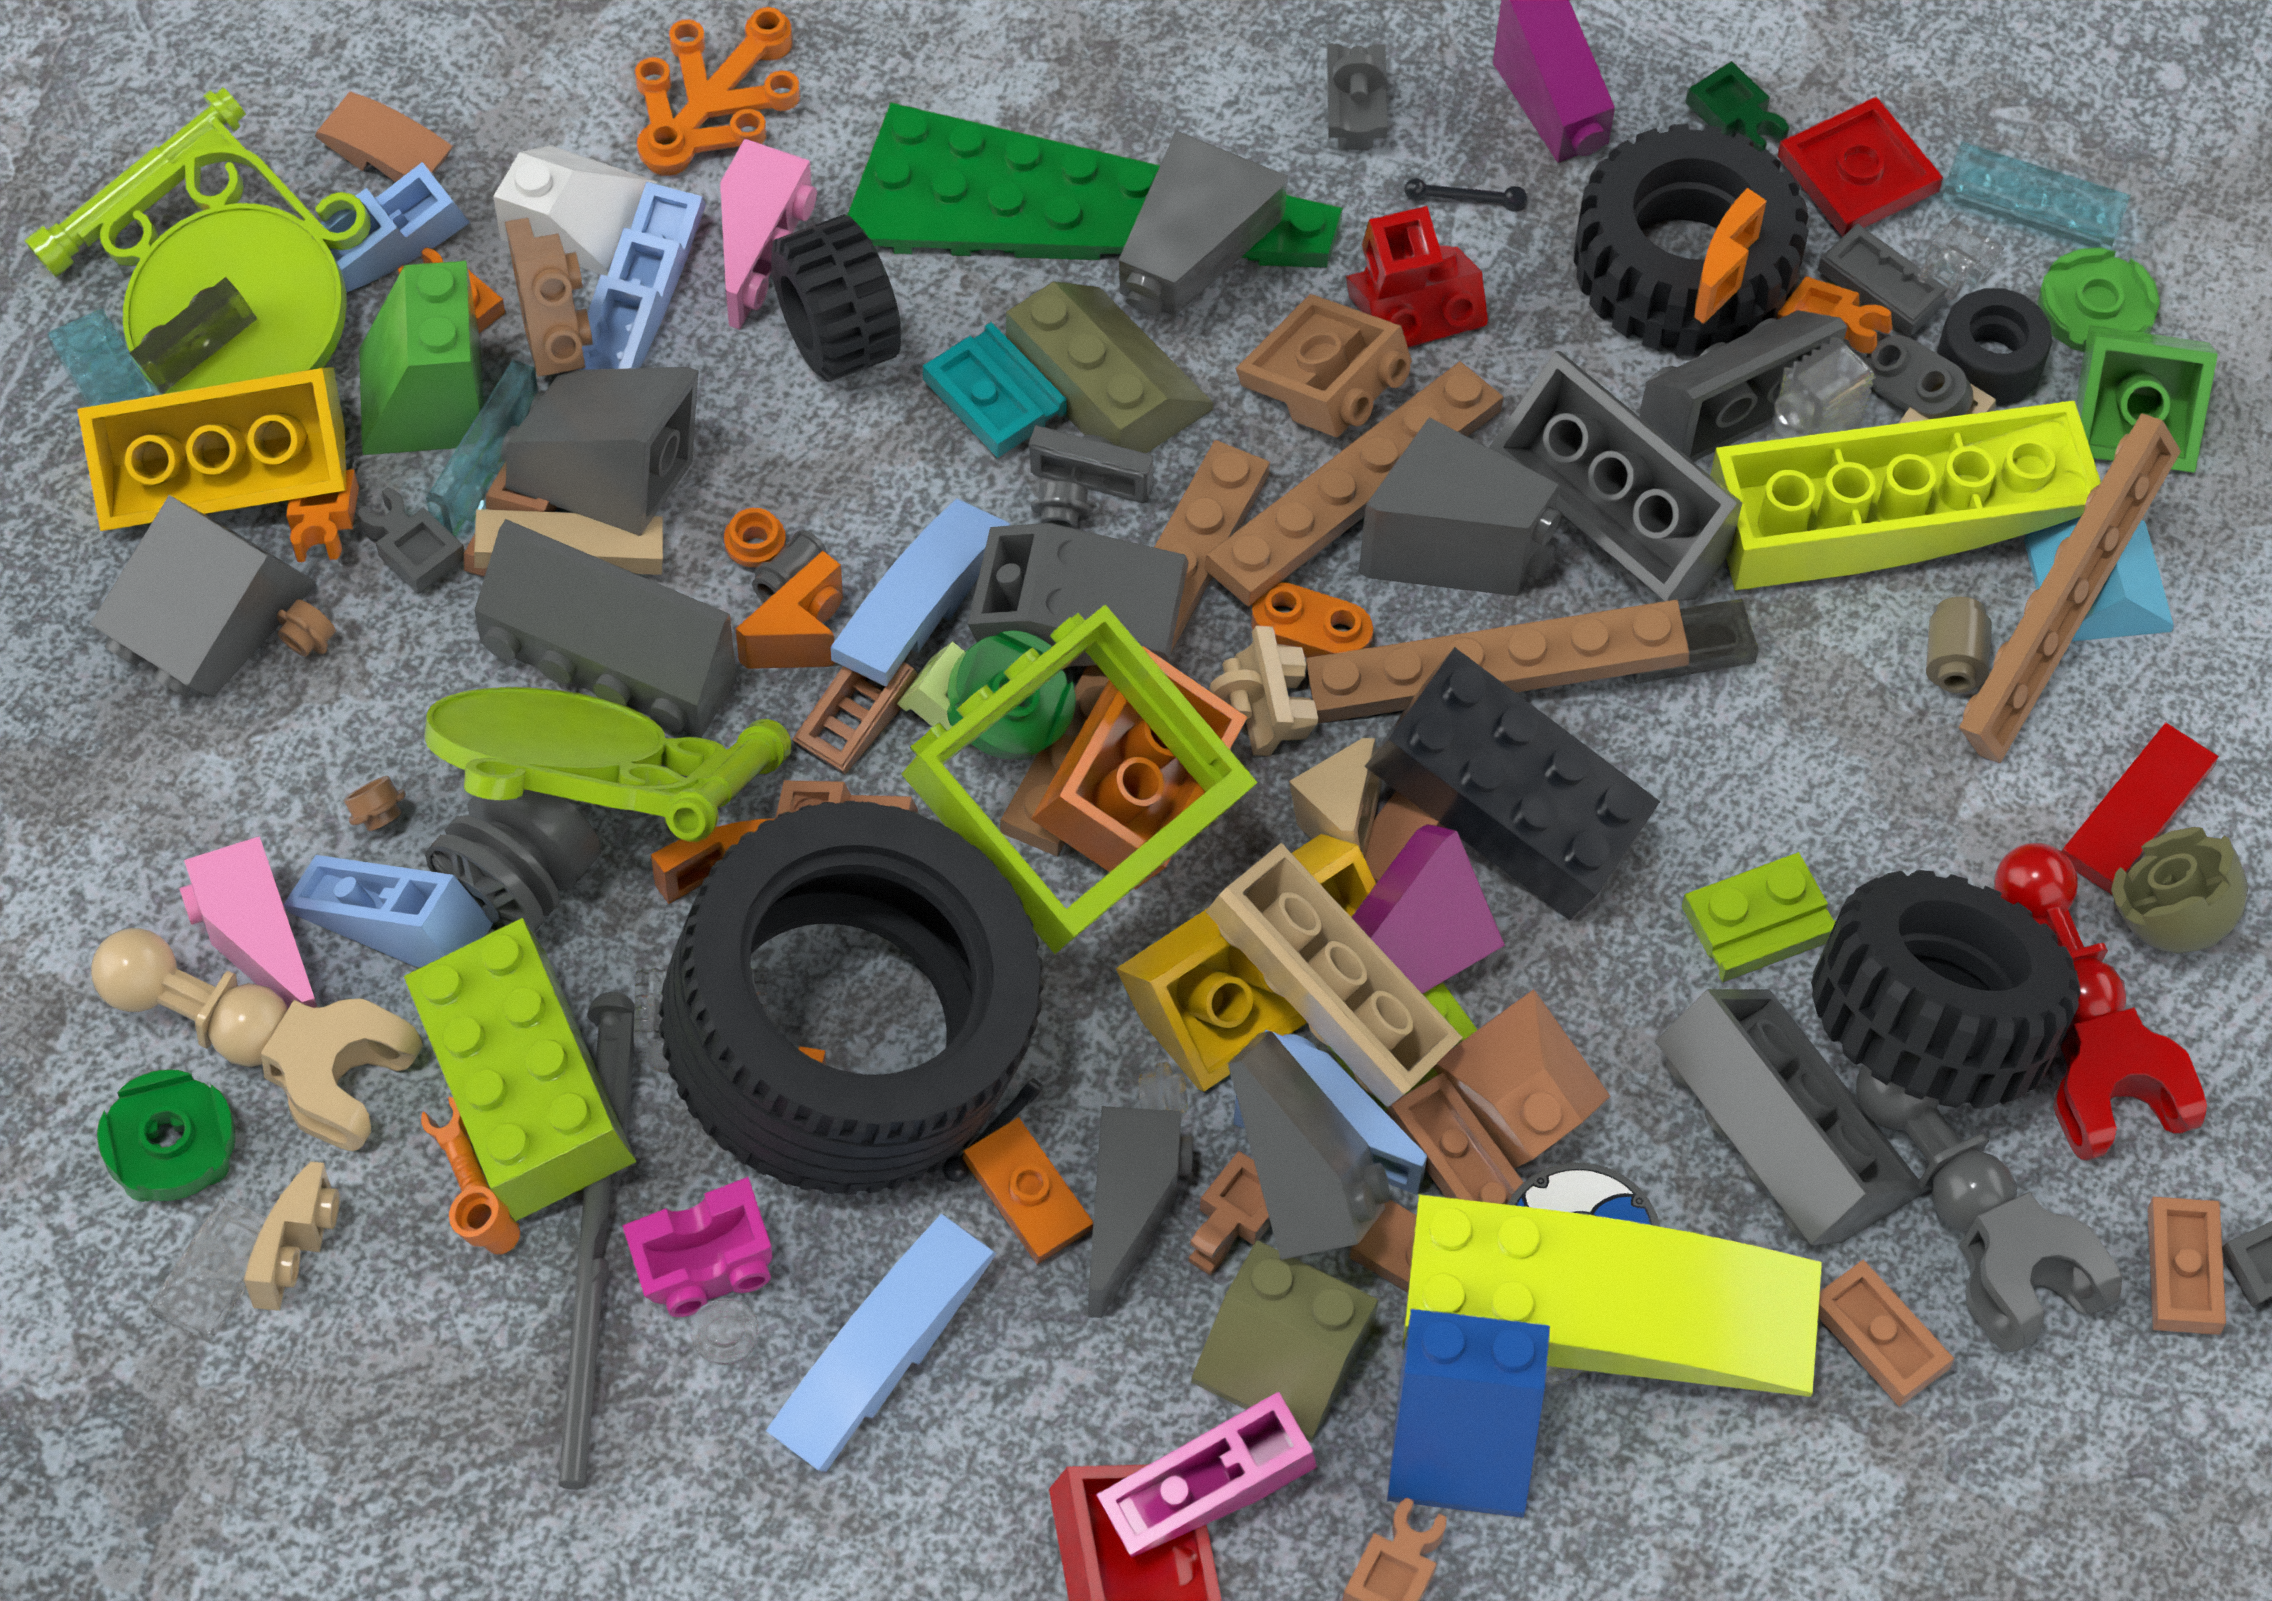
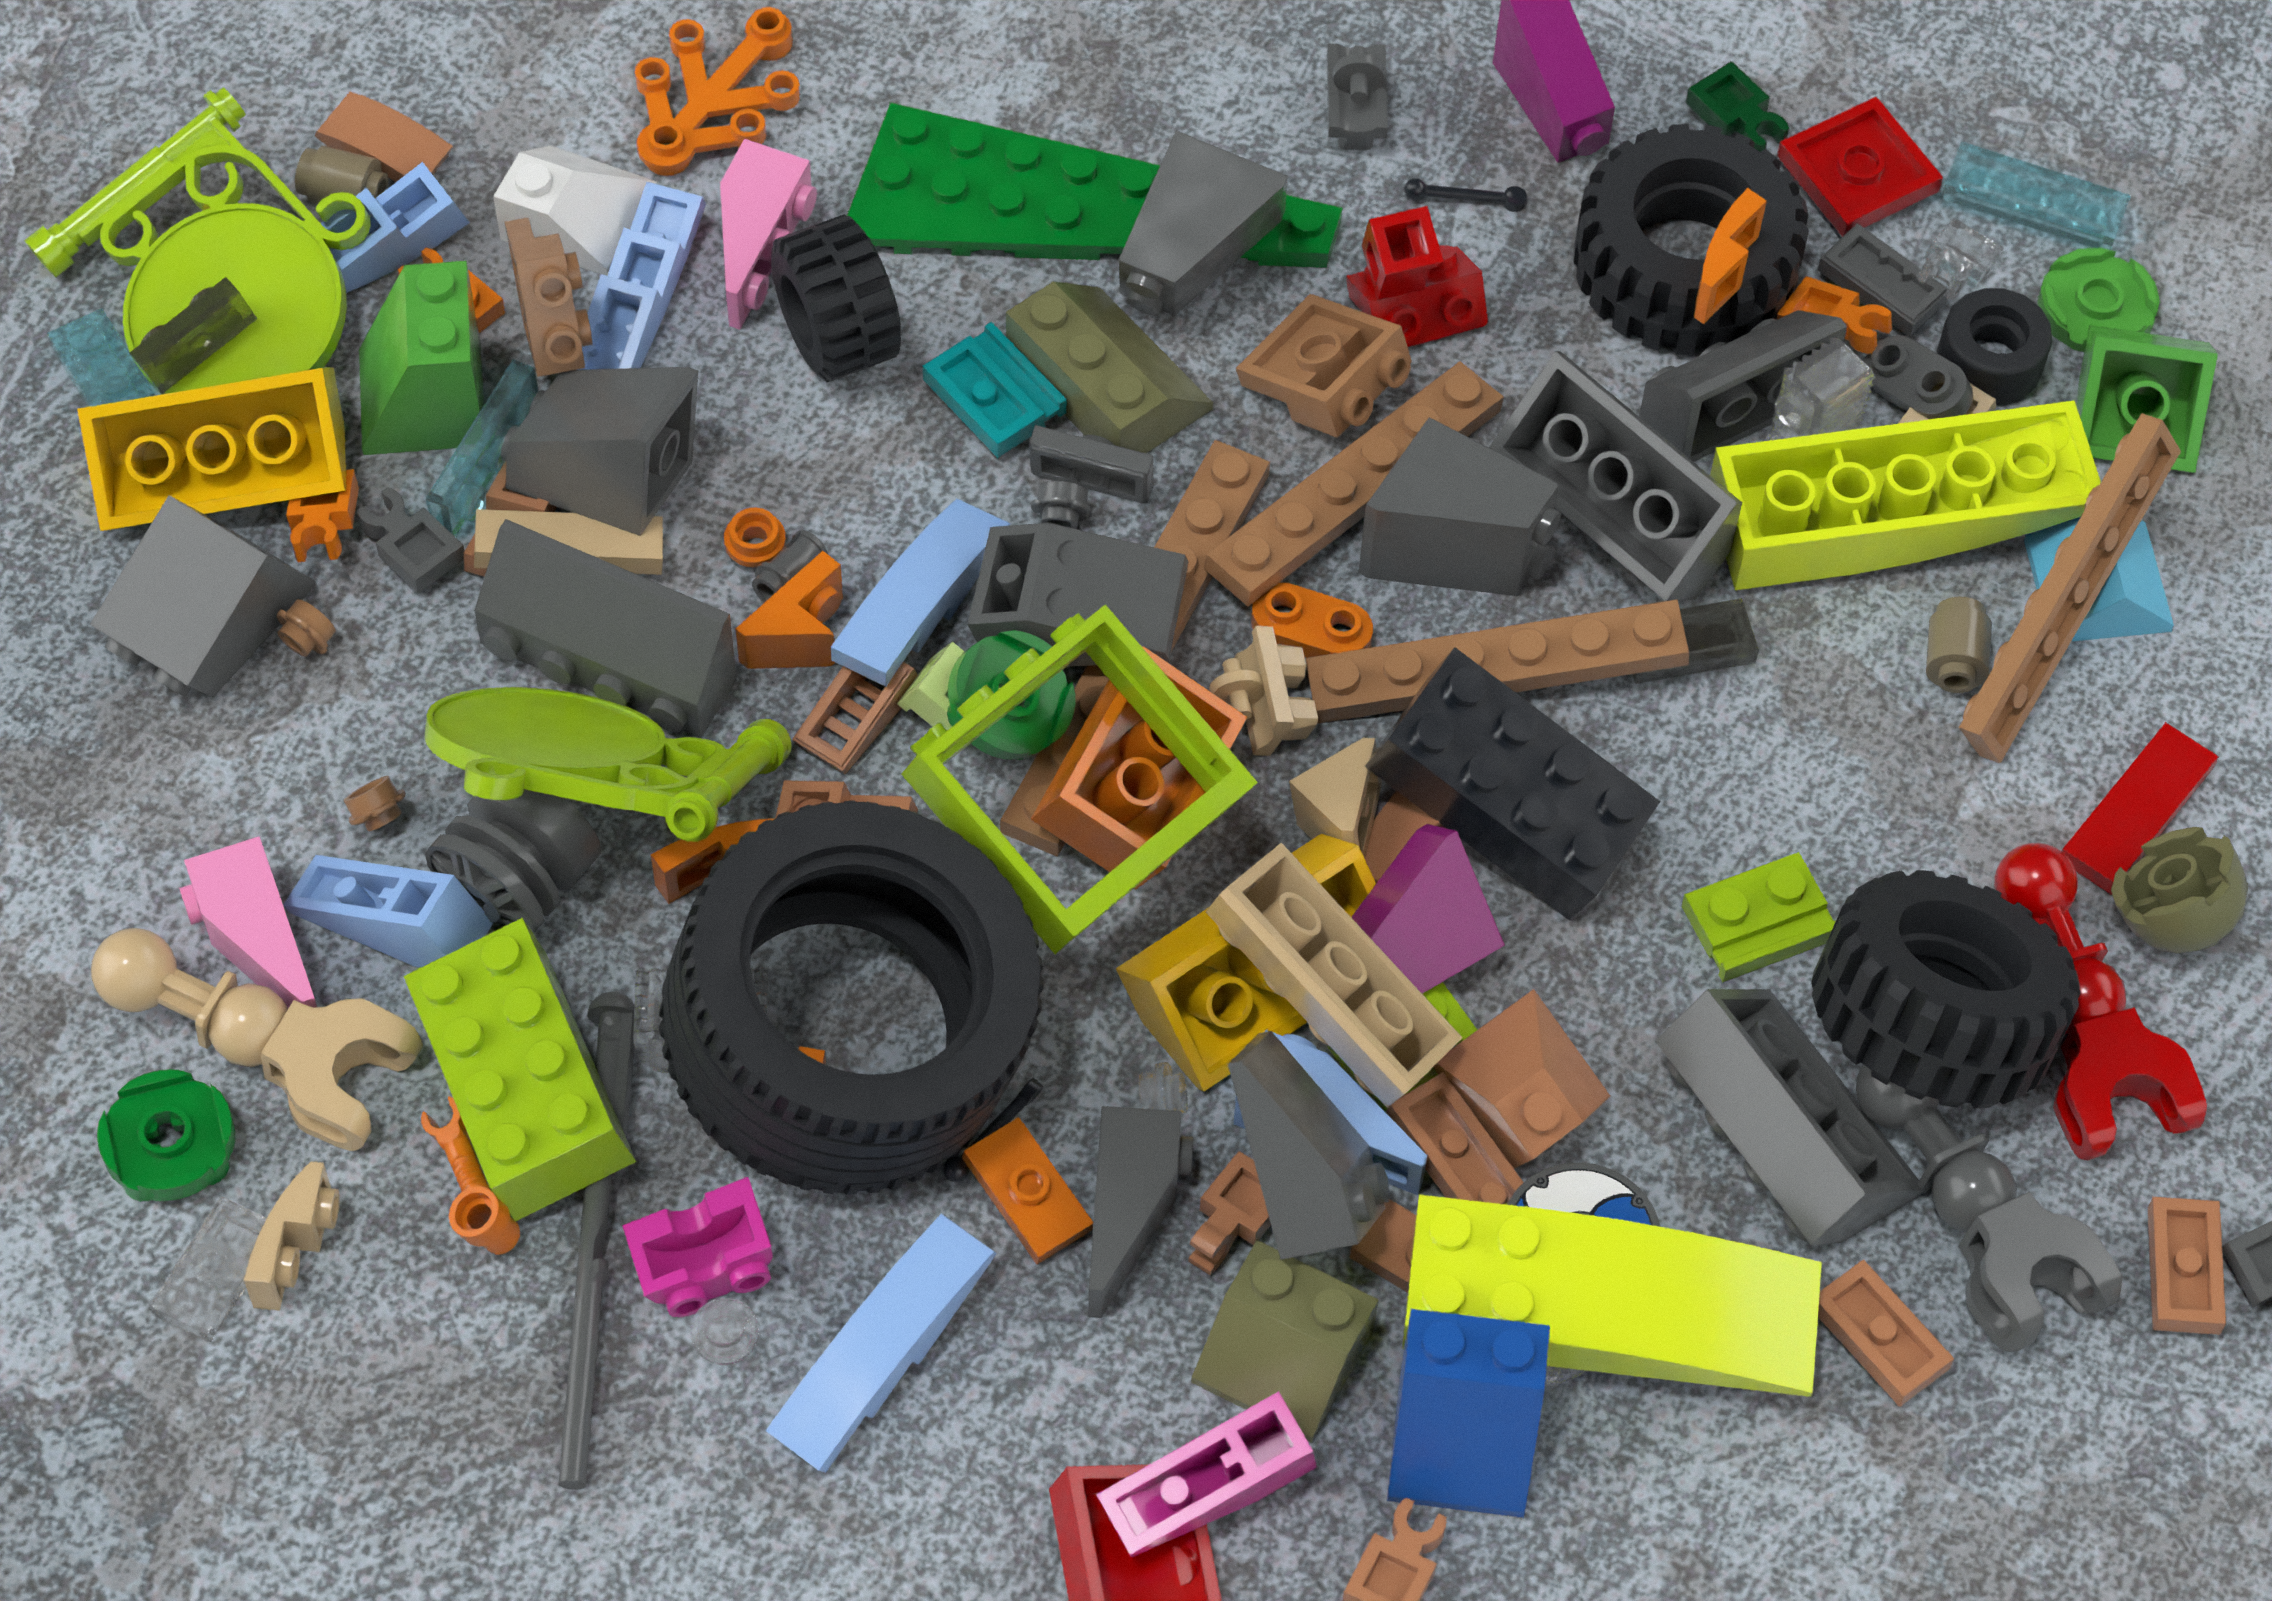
none -> dark tan brick [295,145,389,205]

